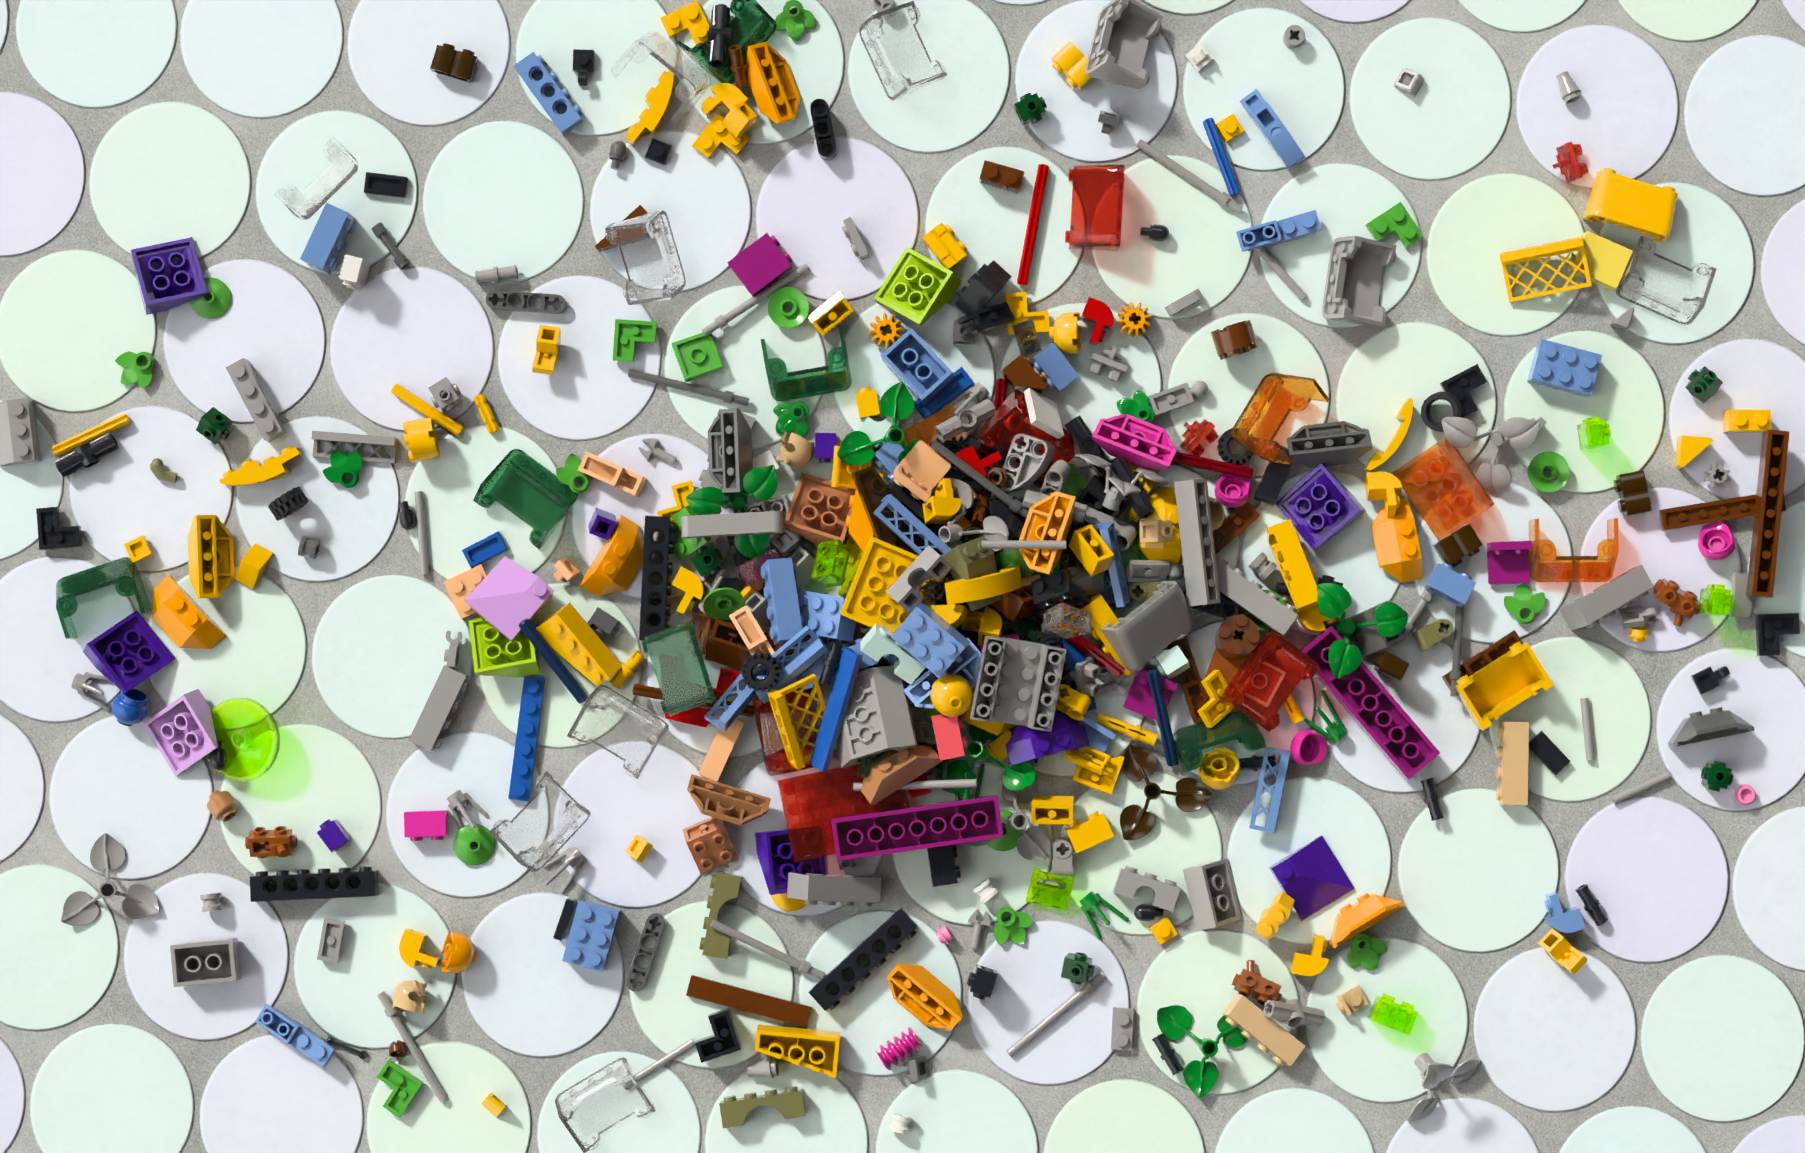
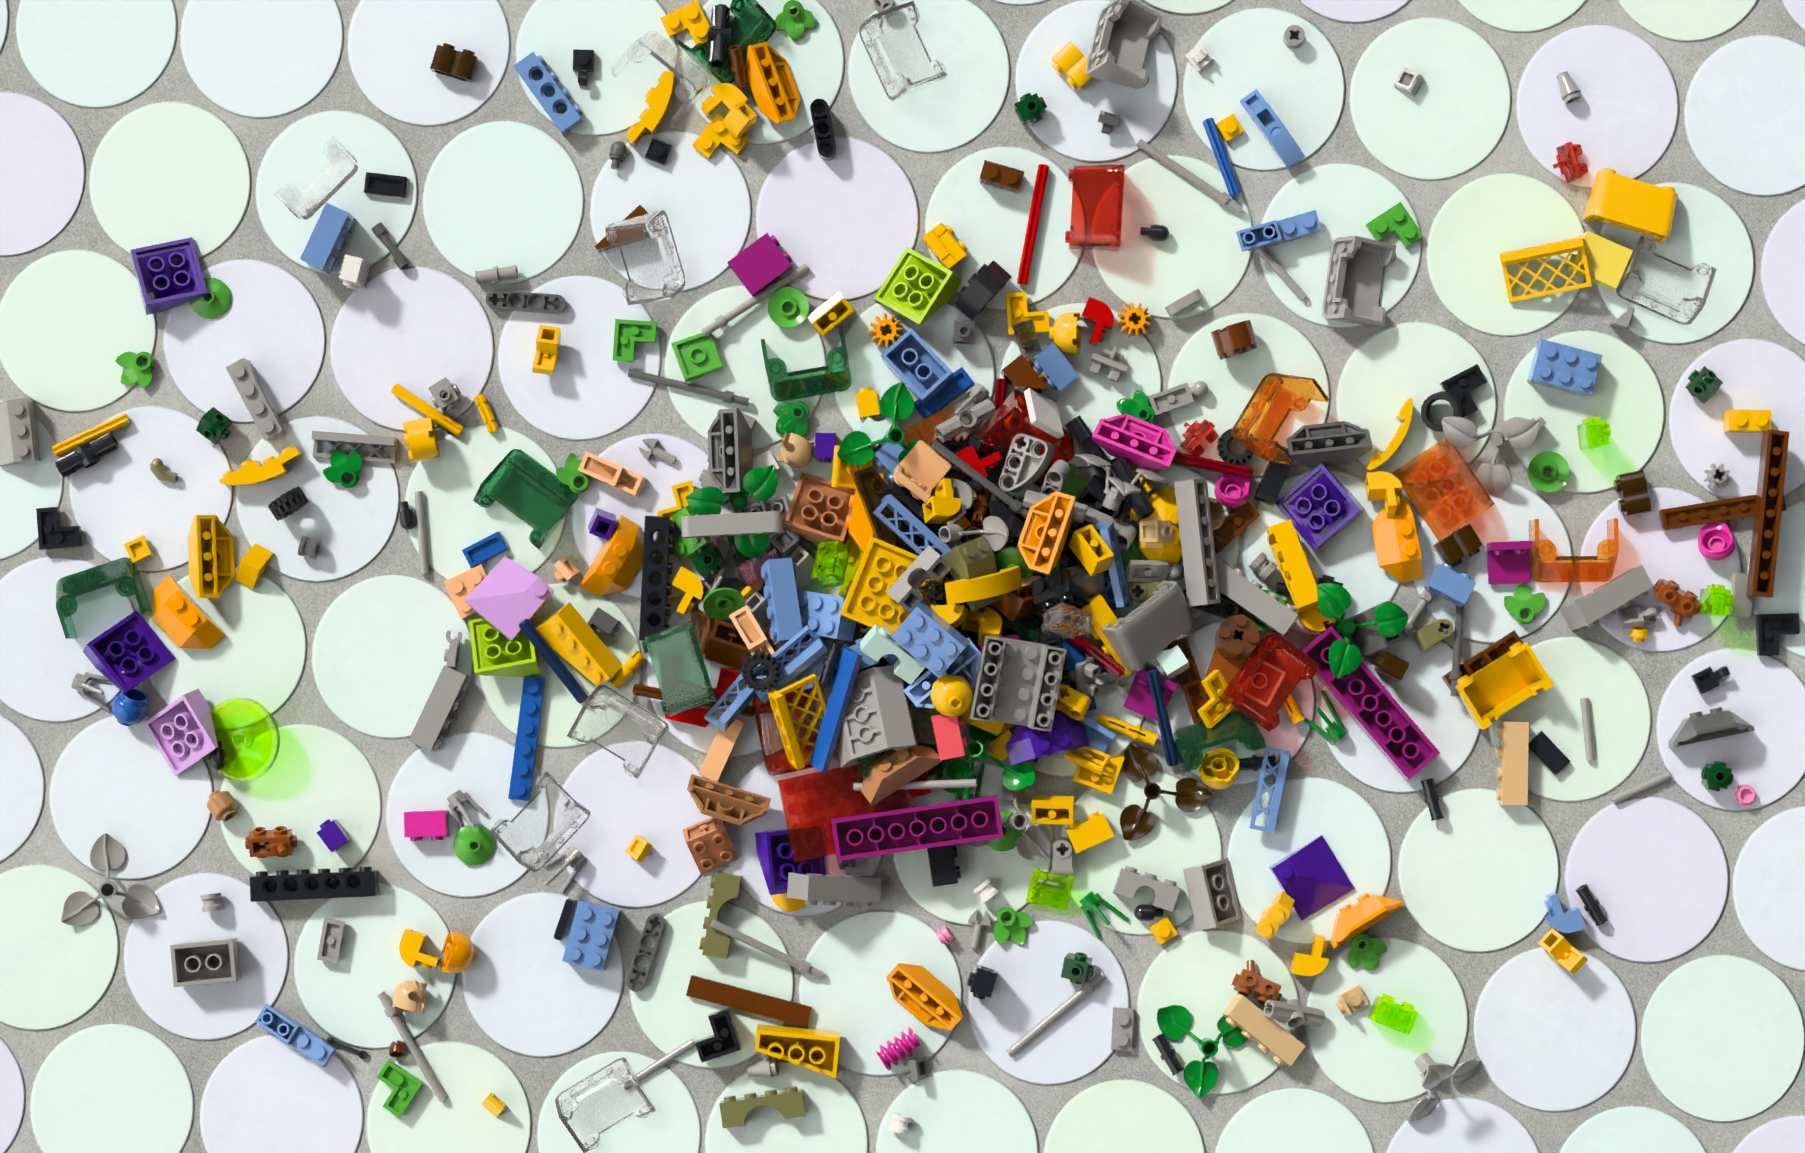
black brick [808,907,918,1011] -> none
light grey plate [841,217,869,260] -> none
black hinge [957,302,1015,337] -> none
light grey bar [981,540,1066,549] -> none
reddish brown plate [987,467,1007,488] -> none
dark pink hat [1290,729,1327,766] -> none
yellow slope [1675,436,1713,469] -> none

